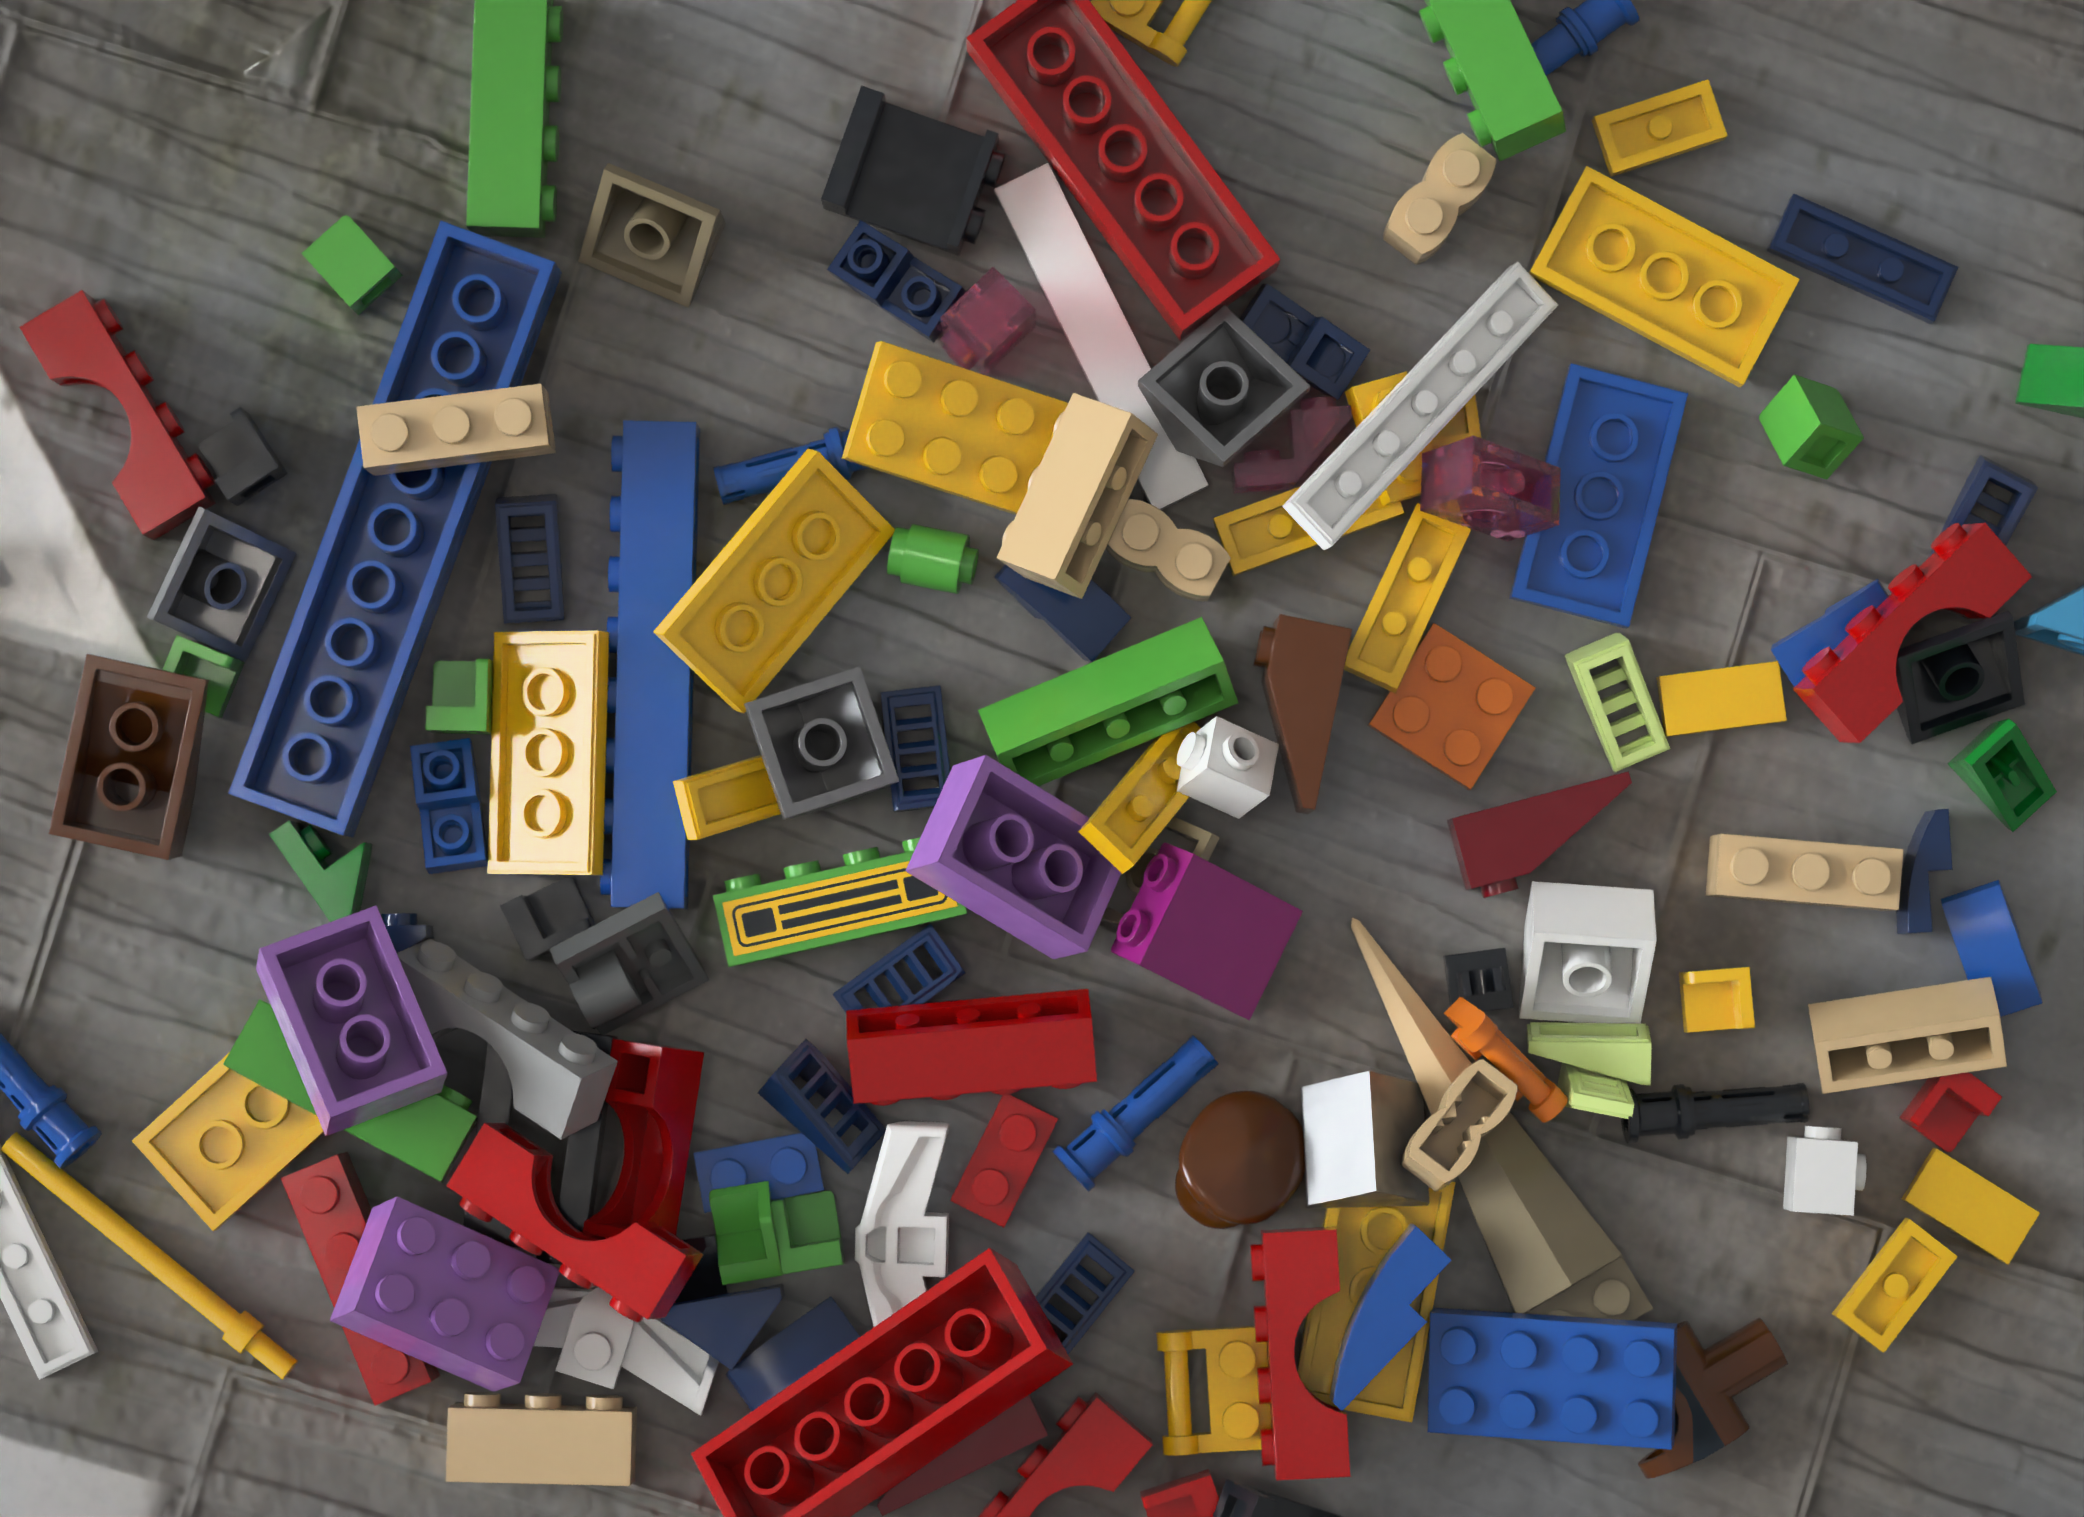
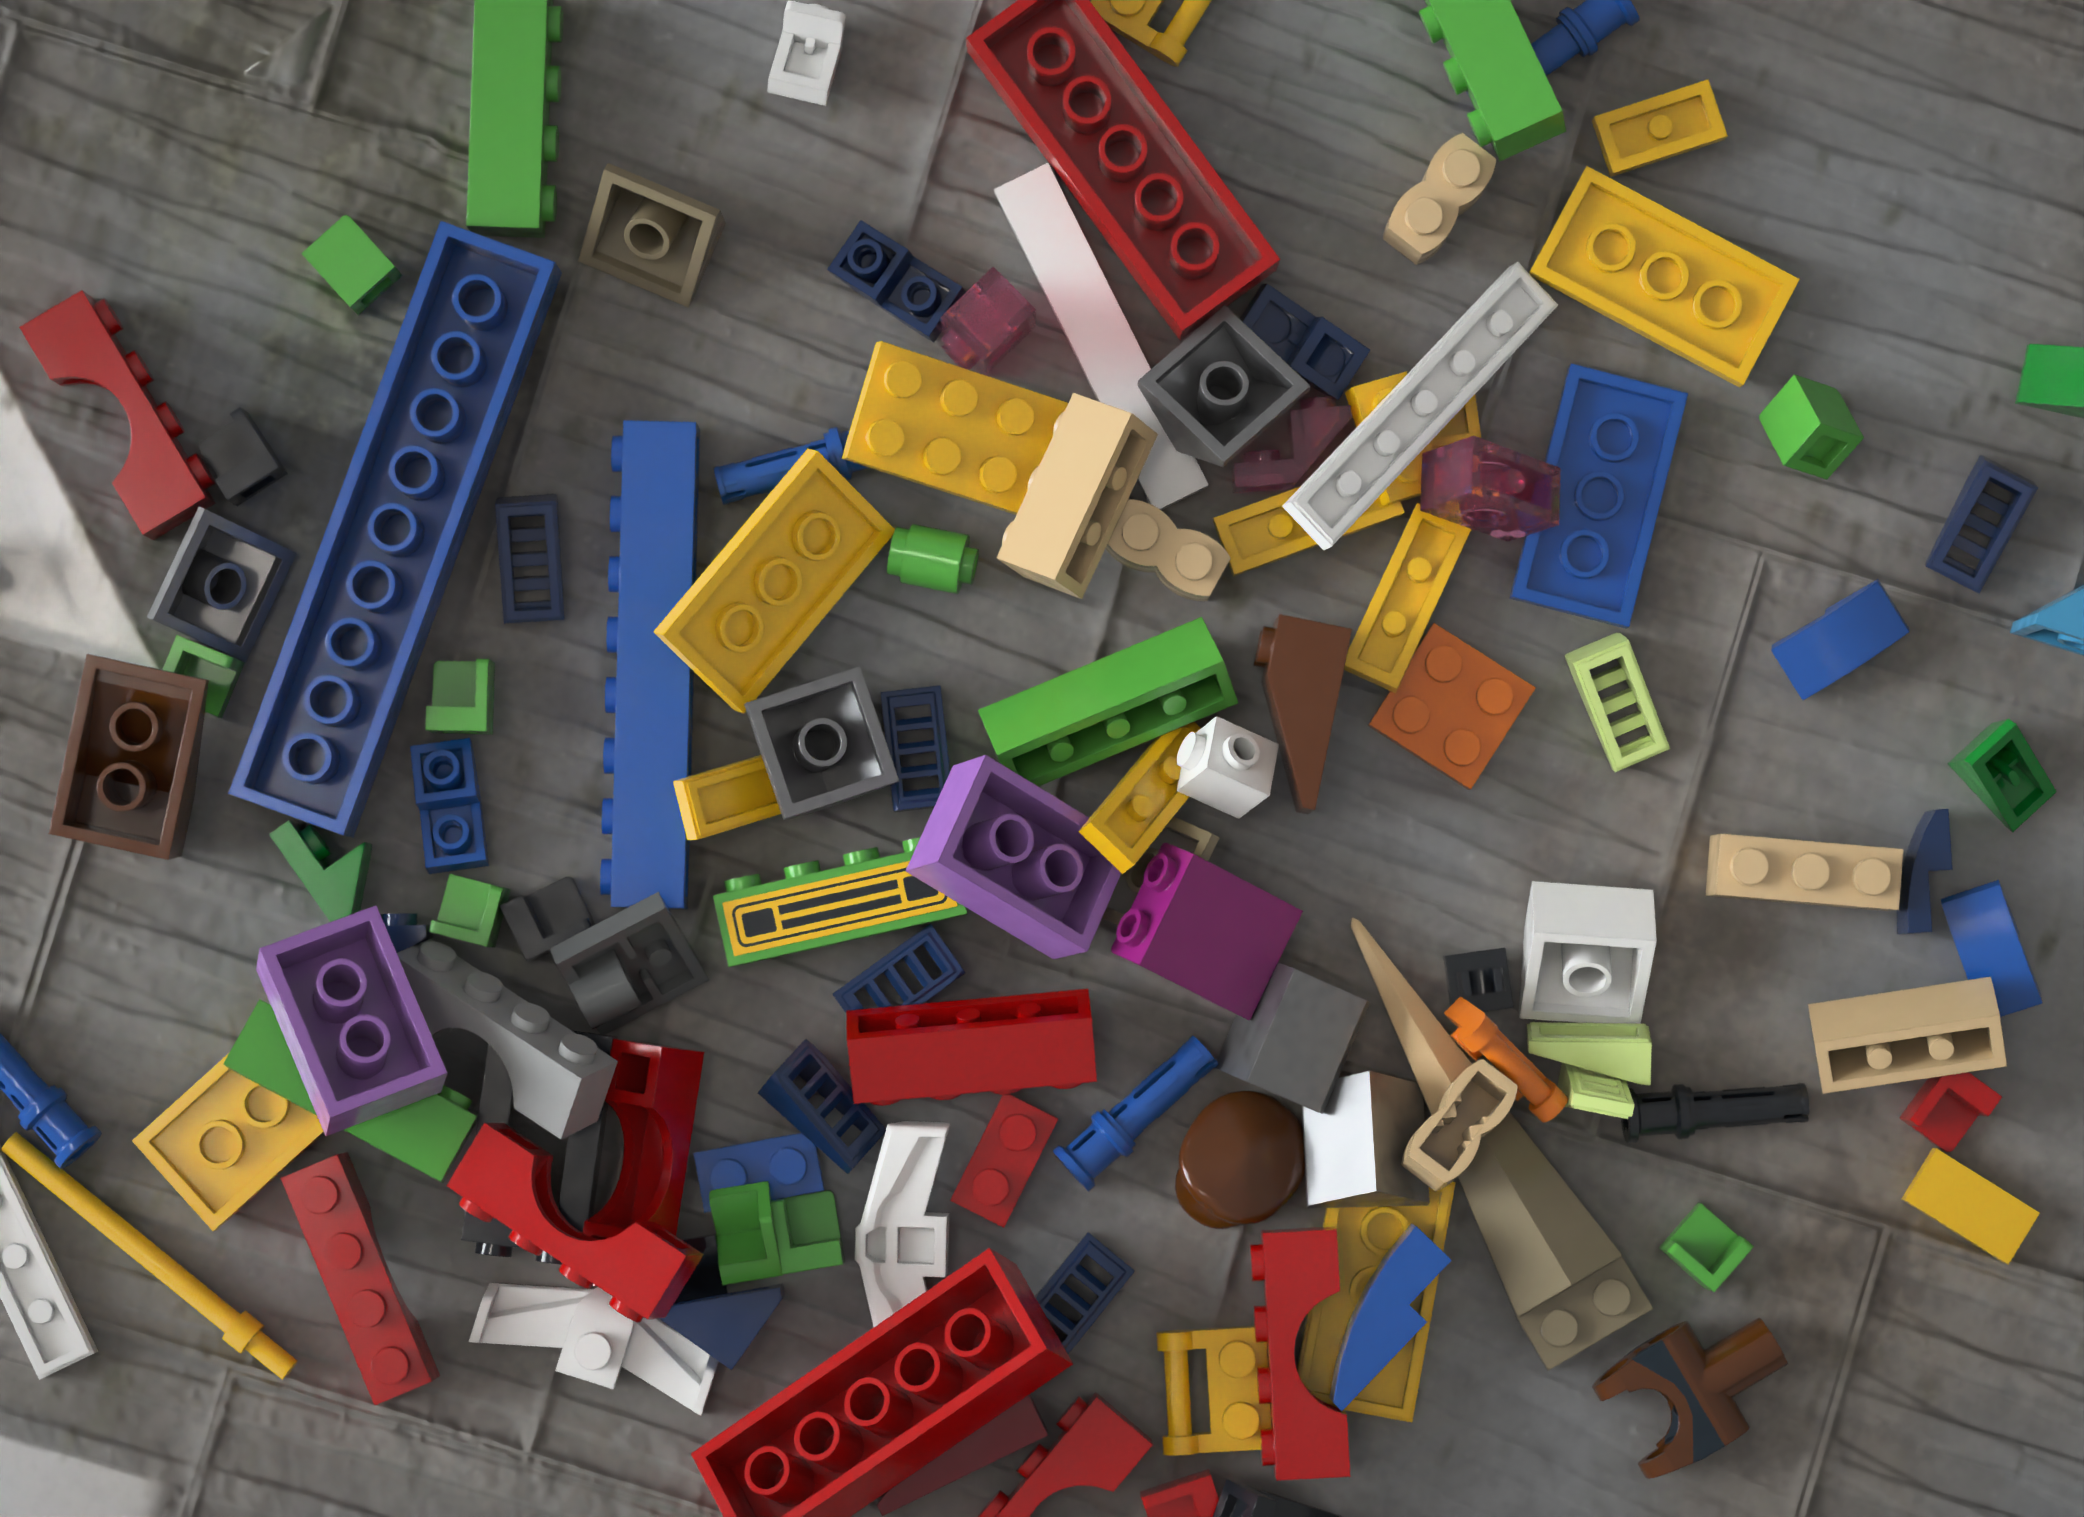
medium lavender brick [330,1196,560,1392] -> none
tan brick [356,384,556,476] -> none
tan brick [446,1392,637,1486] -> none
tile [487,631,609,875] -> none
dark blue slope [726,1296,860,1411] -> none
black panel [821,85,1006,256] -> none
dark blue slope [994,564,1131,662] -> none
blue plate [1428,1308,1677,1450] -> none
dark red slope [1447,771,1632,898] -> none
yellow tile [1656,661,1787,737] -> none
yellow panel [1679,967,1755,1033] -> none
dark blue tile [1767,194,1959,324] -> none
white brick [1783,1126,1867,1216] -> none
red arch [1793,523,2032,743] -> none
yellow plate [1832,1218,1958,1353] -> none
black slope [1896,610,2025,744] -> none
none -> bright green panel [429,874,511,948]
none -> white bracket [767,1,846,106]
none -> flat silver slope [1216,963,1370,1115]
none -> bright green panel [1659,1202,1754,1292]

